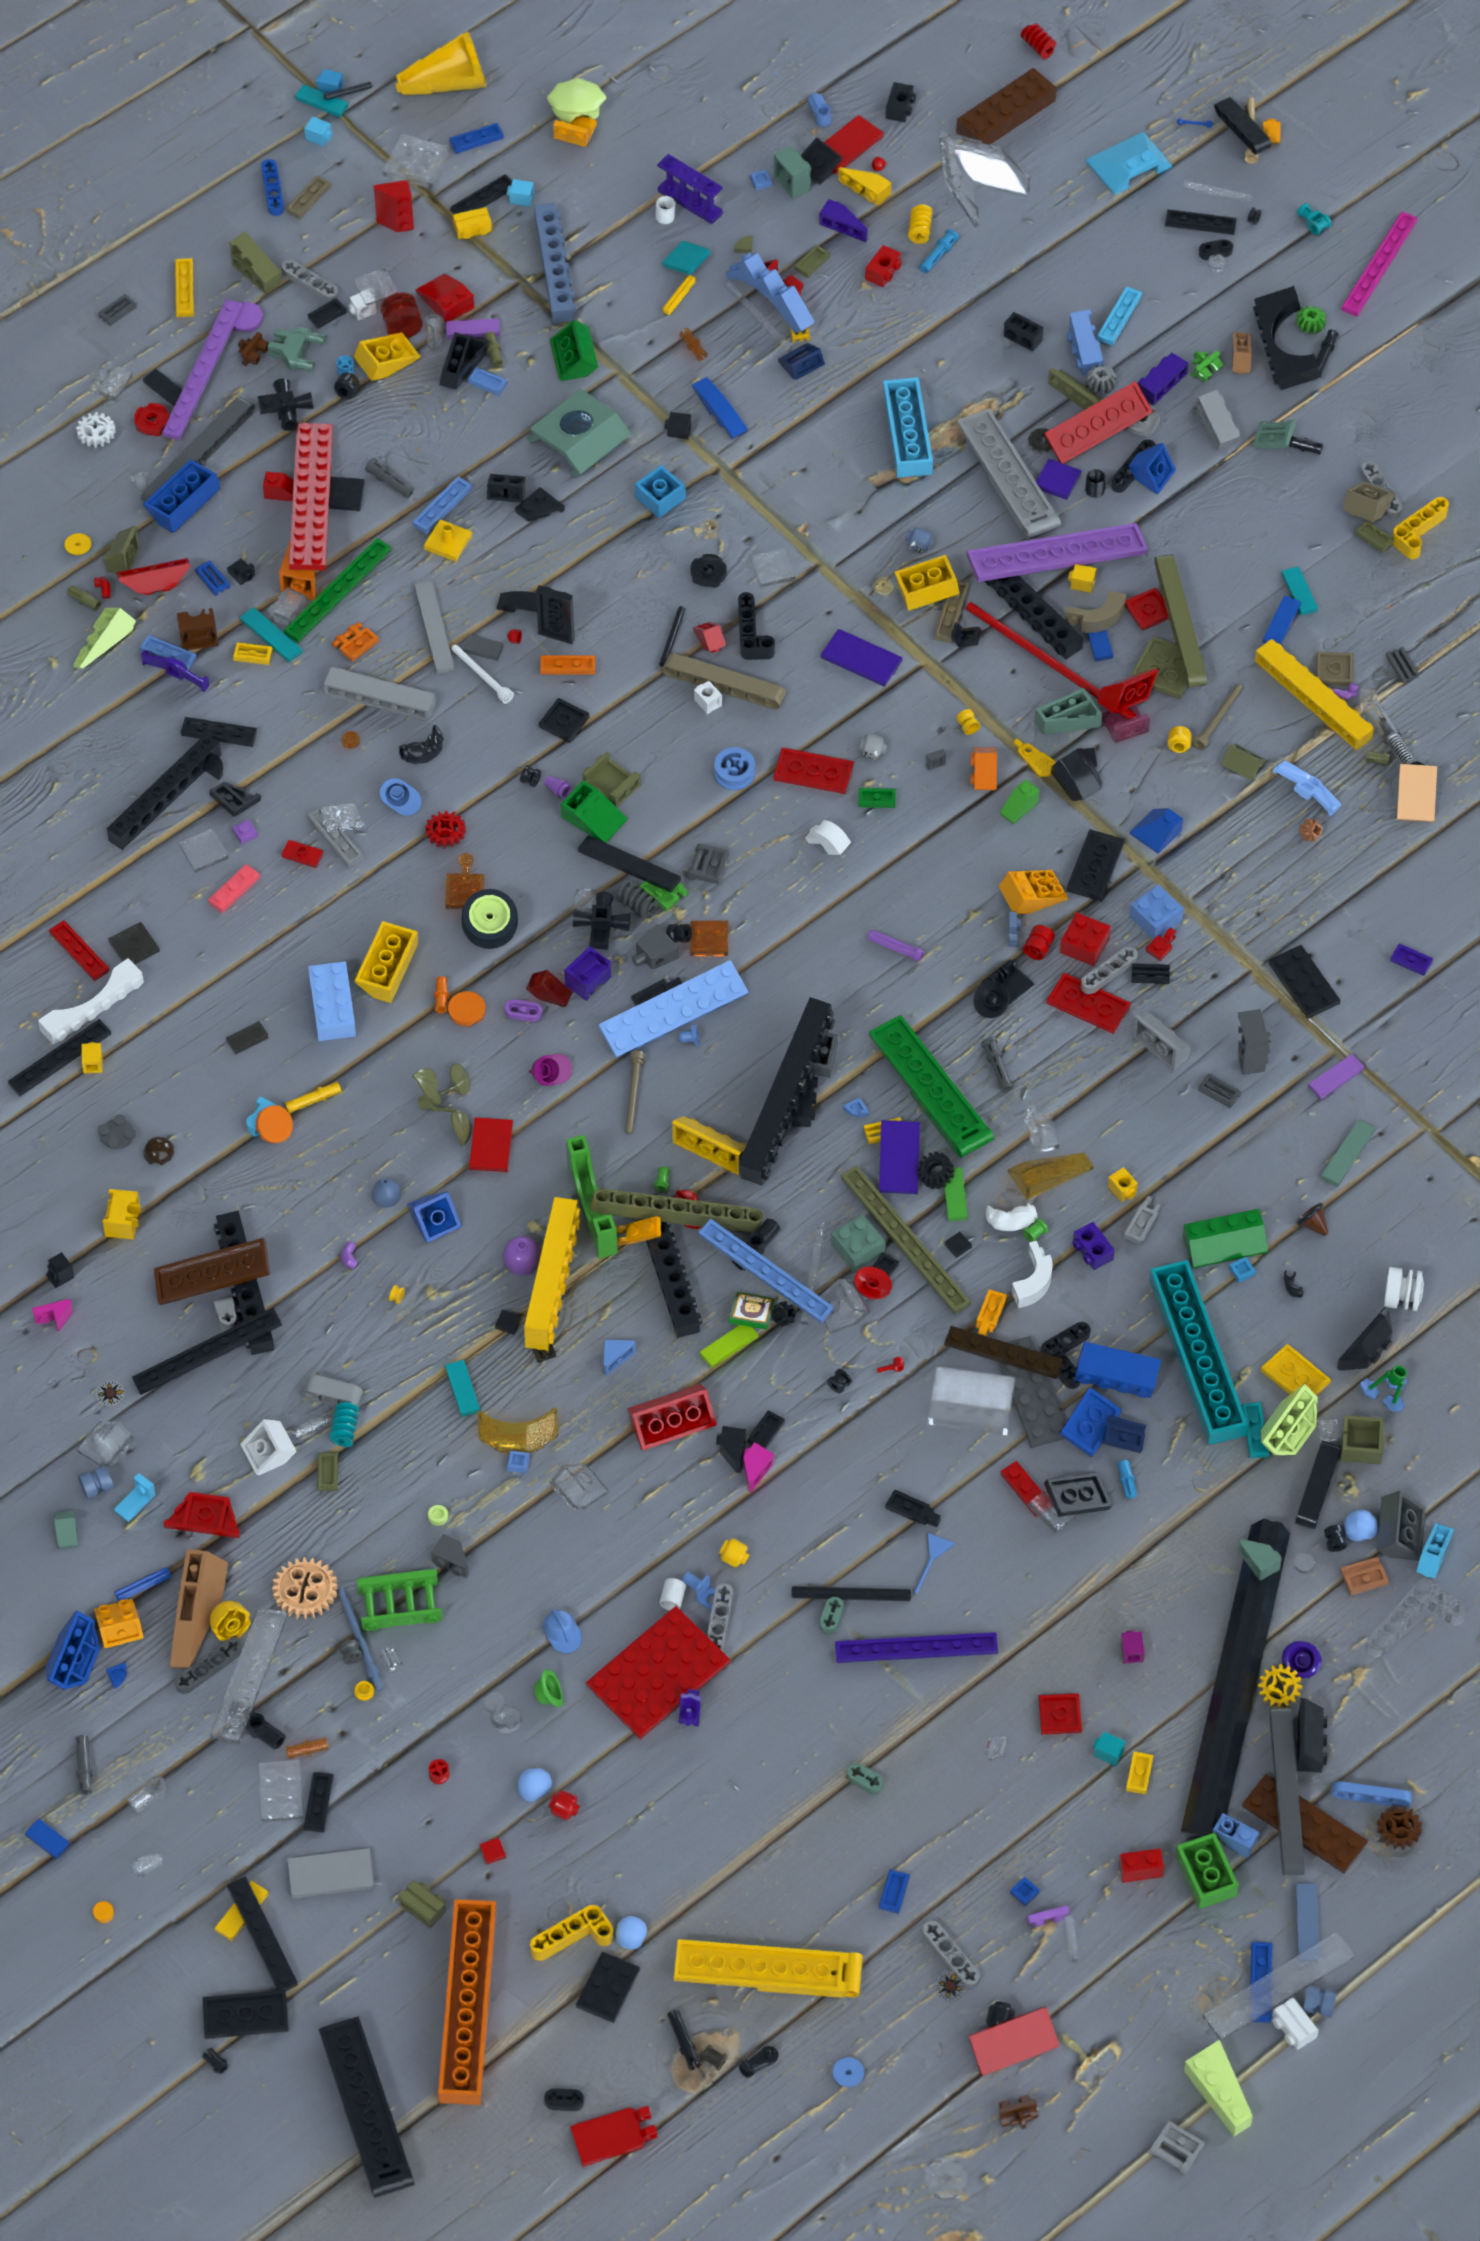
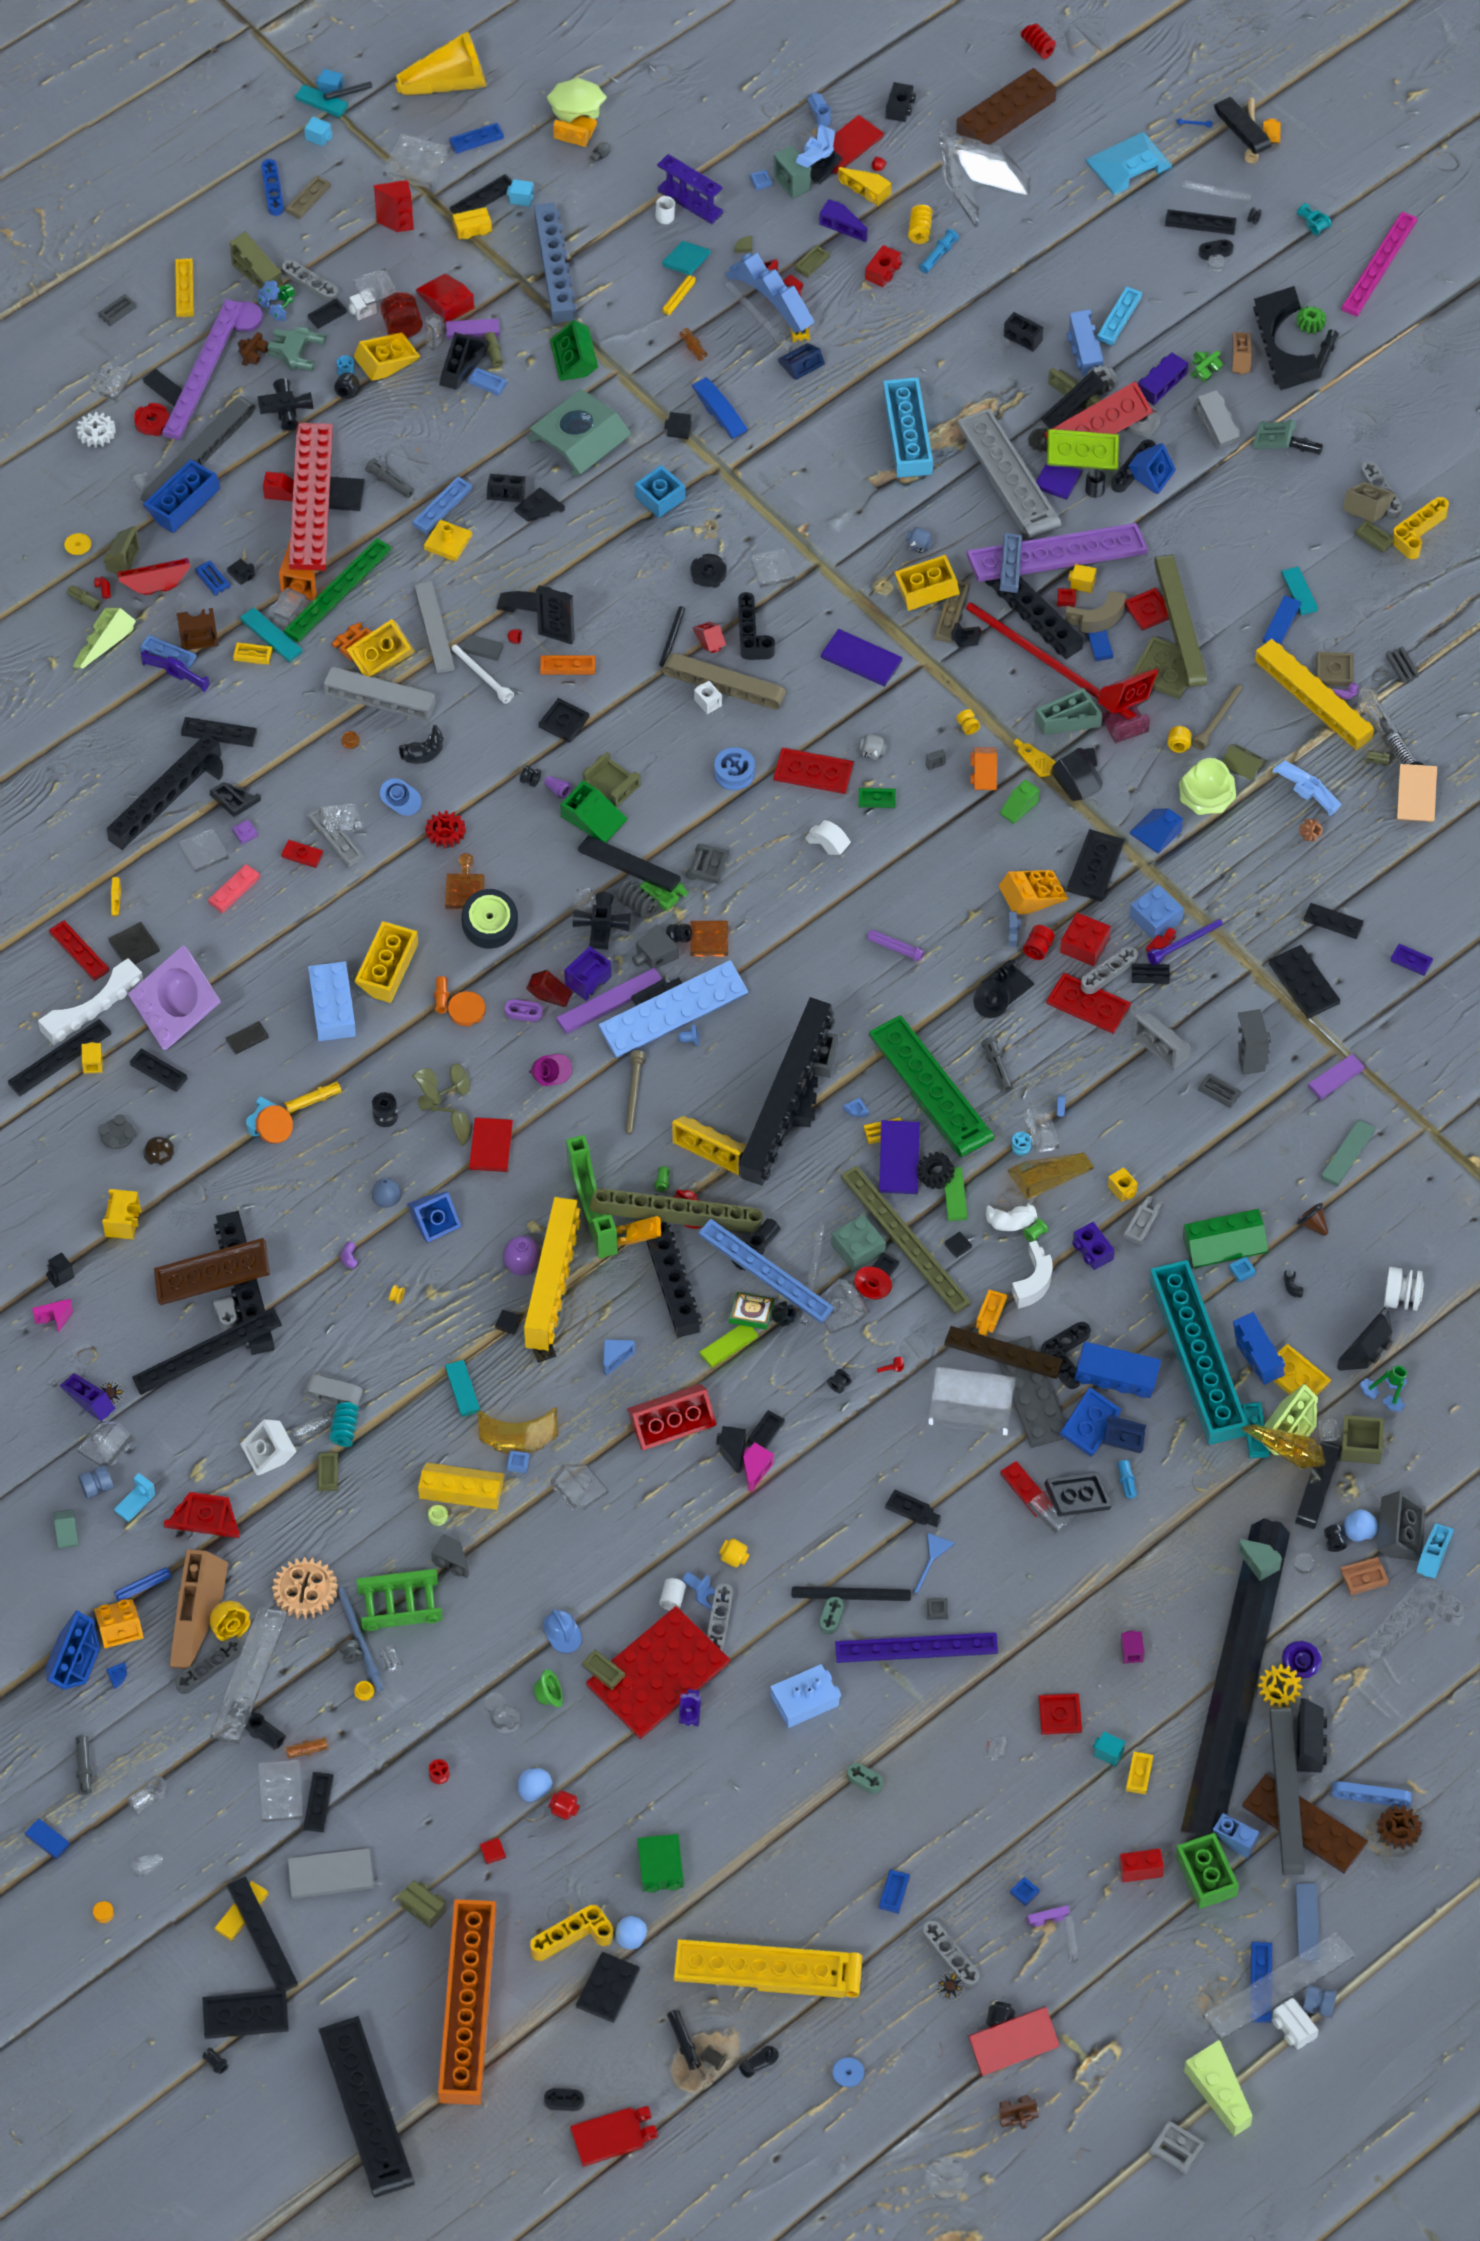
none -> dark purple slope [60,1373,116,1421]
none -> yellow tile [111,877,121,916]
none -> lavender piece [128,946,221,1050]
none -> black plate [130,1048,188,1092]
none -> medium blue plant [257,280,295,321]
none -> yellow slope [347,619,415,677]
none -> black wheel [372,1092,398,1127]
none -> yellow slope [418,1462,505,1510]
none -> medium lavender tile [556,968,662,1034]
none -> olive tile [581,1649,625,1690]
none -> dark grey cylinder [590,142,610,162]
none -> green brick [637,1834,684,1893]
none -> light blue piece [770,1664,841,1728]
none -> light blue plate [796,124,835,168]
none -> dark grey tile [927,1598,948,1620]
none -> sand blue tile [999,533,1022,593]
none -> medium azure wheel [1012,1132,1031,1156]
none -> black plate [1040,370,1105,429]
none -> lime tile [1047,429,1119,471]
none -> red tile [1057,588,1076,607]
none -> medium blue tile [1057,1094,1065,1116]
none -> dark purple piece [1147,919,1223,965]
none -> yellowish green piece [1179,758,1236,815]
none -> blue wedge [1233,1312,1285,1385]
none -> clear yellow wedge [1242,1424,1326,1469]
none -> black plate [1304,903,1364,939]

